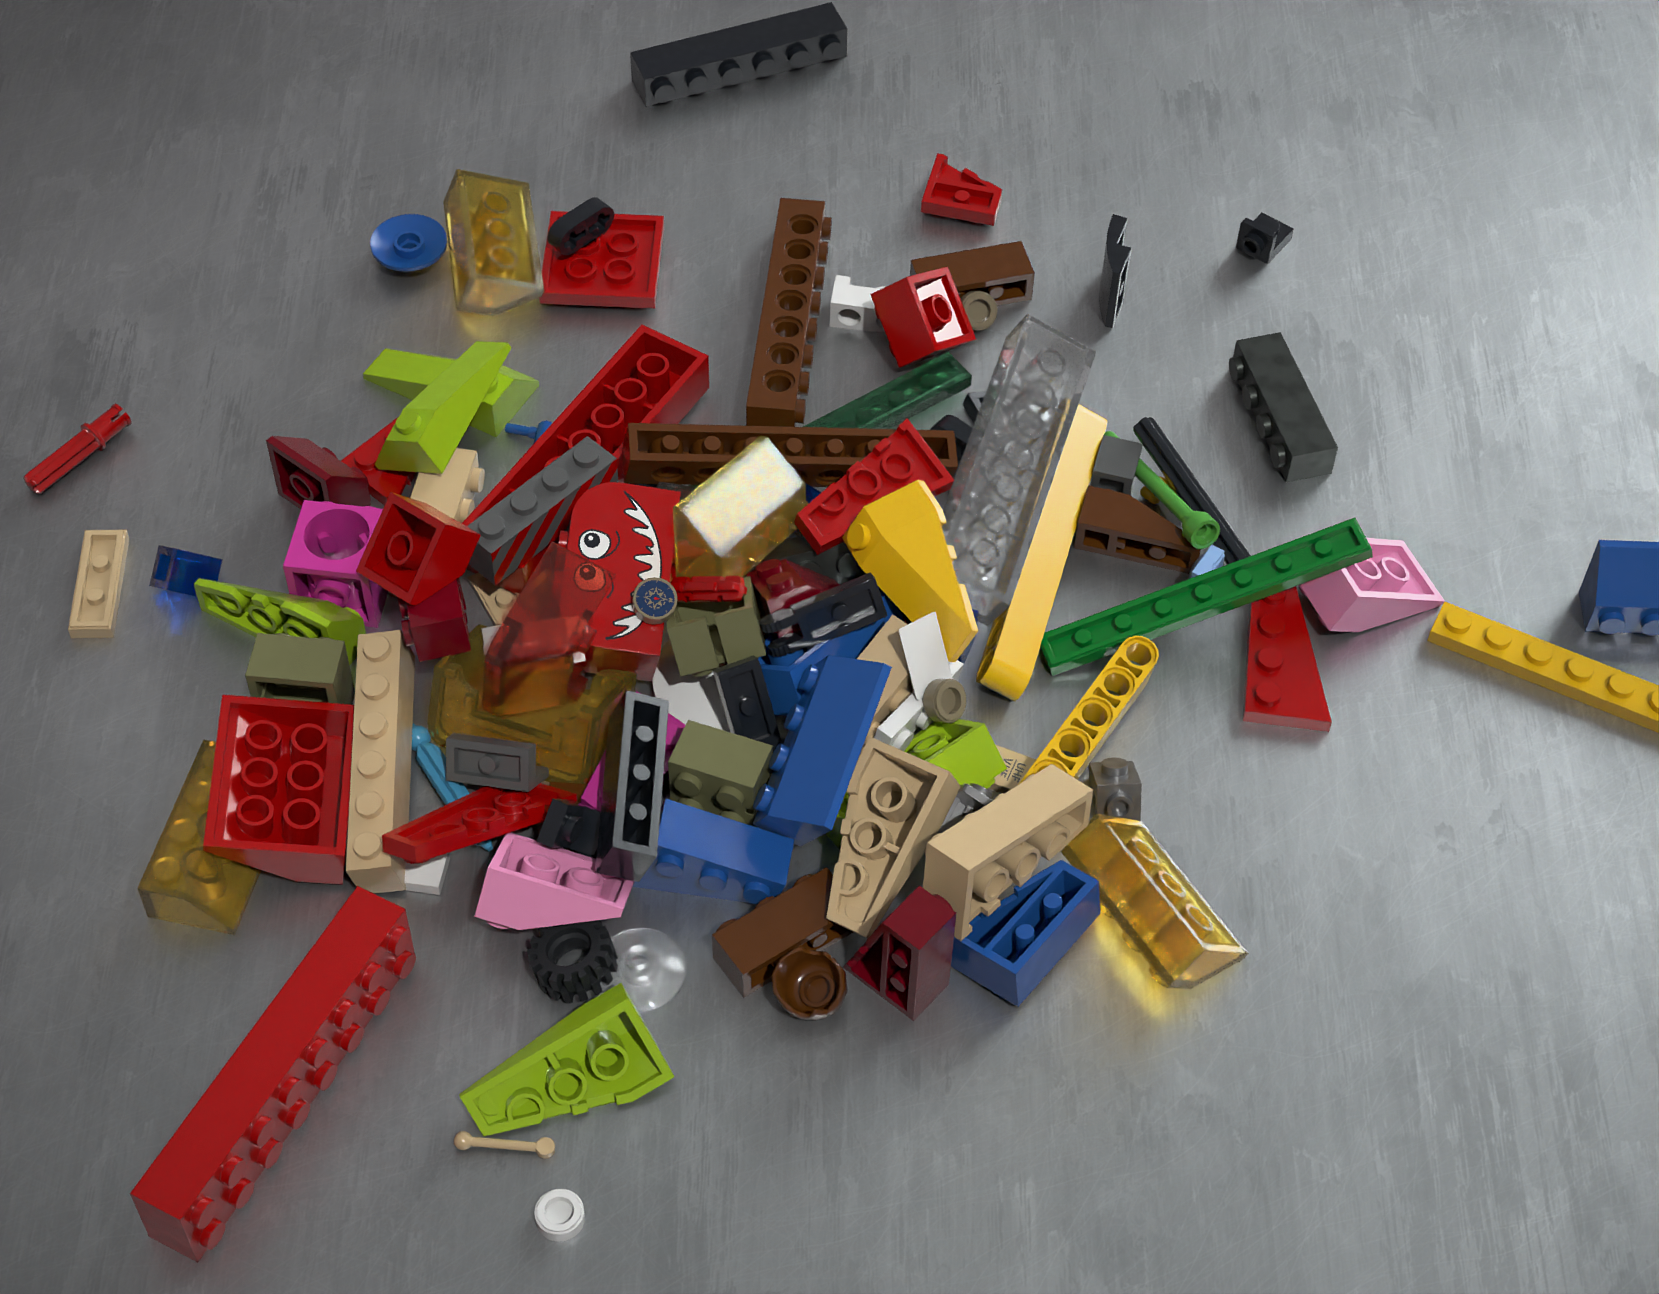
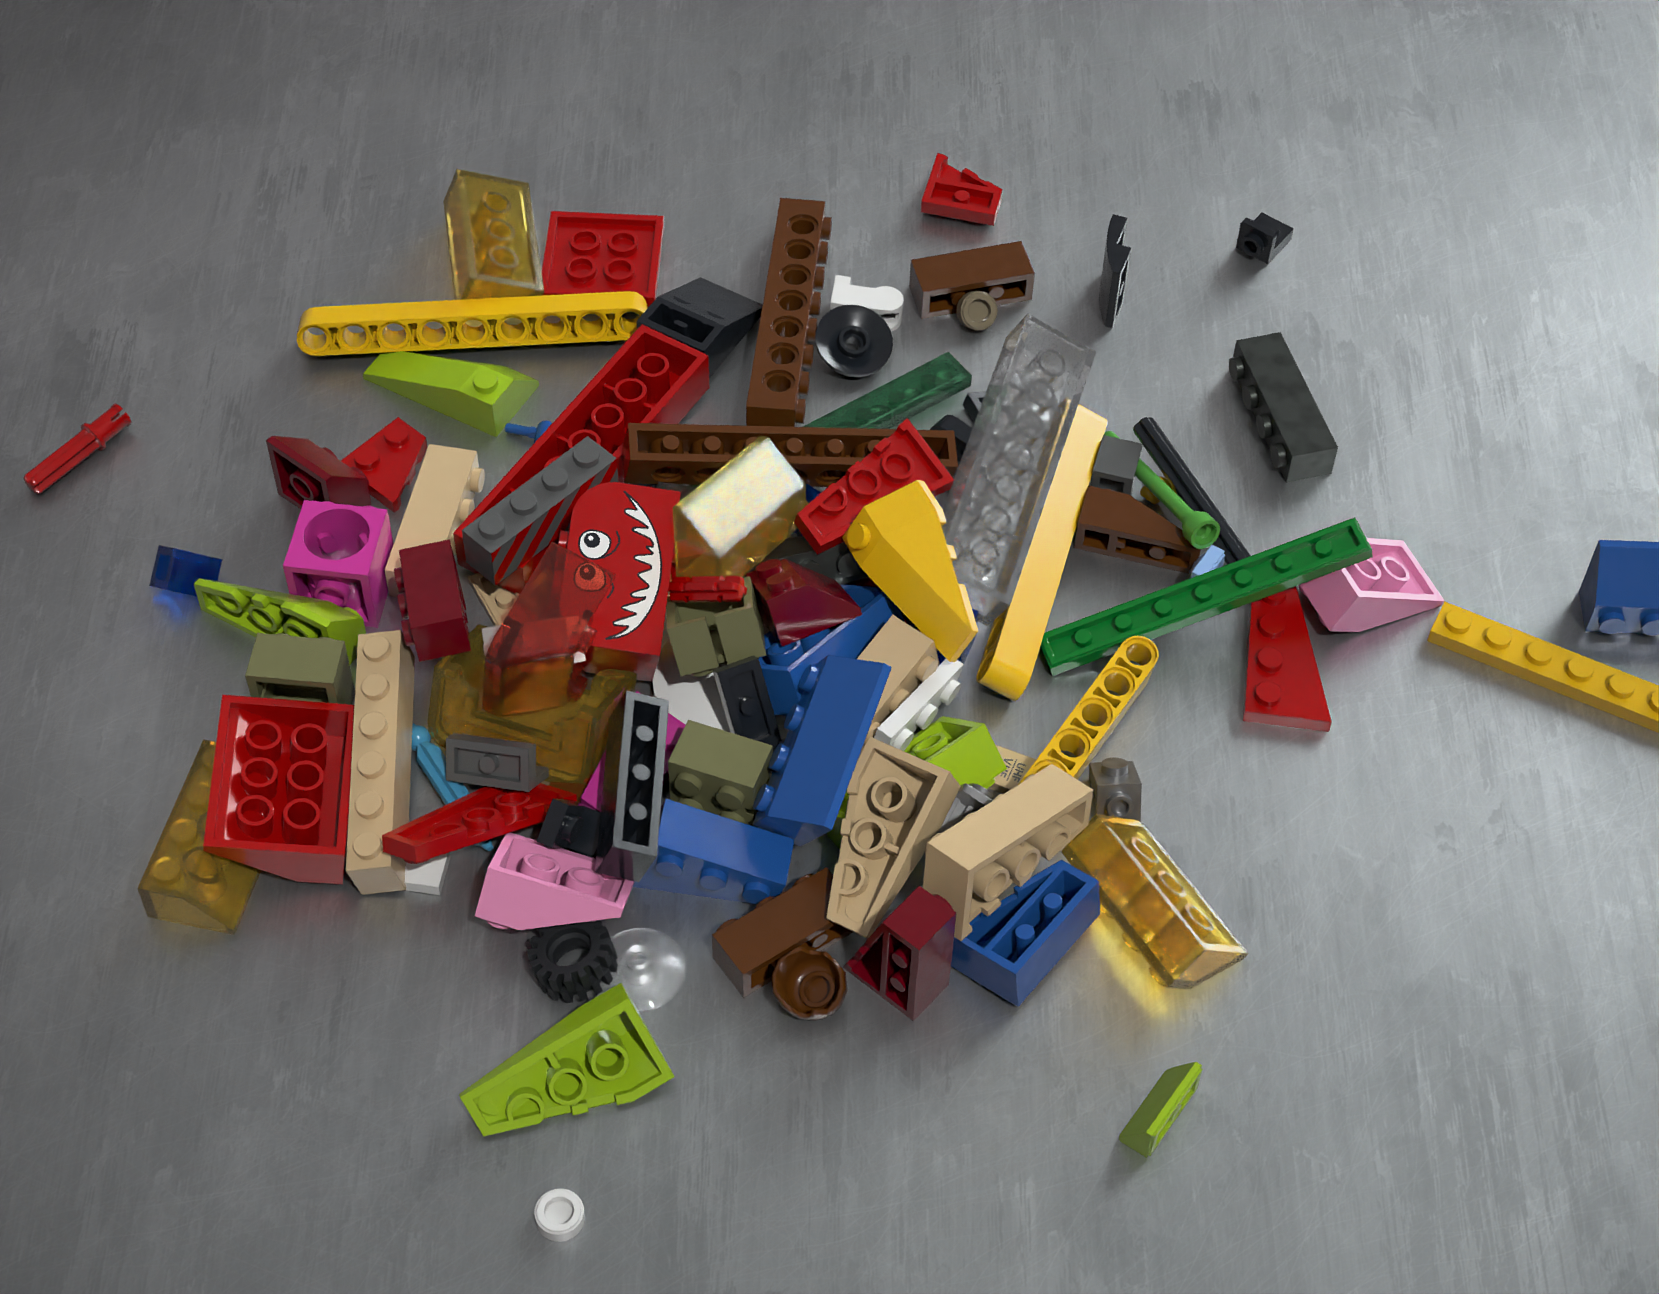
tan tile [68,529,129,638] -> none
red brick [130,886,416,1263] -> none
red slope [356,492,481,606] -> none
blue dish [370,214,447,272] -> none
lime wedge [375,341,511,474] -> none
tan hinge [454,1131,555,1159] -> none
black beam [547,197,614,255] -> none
black brick [630,2,848,107] -> none
tile [632,577,677,624] -> none
black hinge [759,572,887,657] -> none
red slope [870,267,976,368] -> none
white sticker [899,612,953,700] -> none
dark tan tile [923,679,966,723] -> none
none -> yellow beam [296,291,648,356]
none -> black slope [637,277,763,378]
none -> black dish [815,305,893,377]
none -> lime slope [1119,1062,1203,1158]

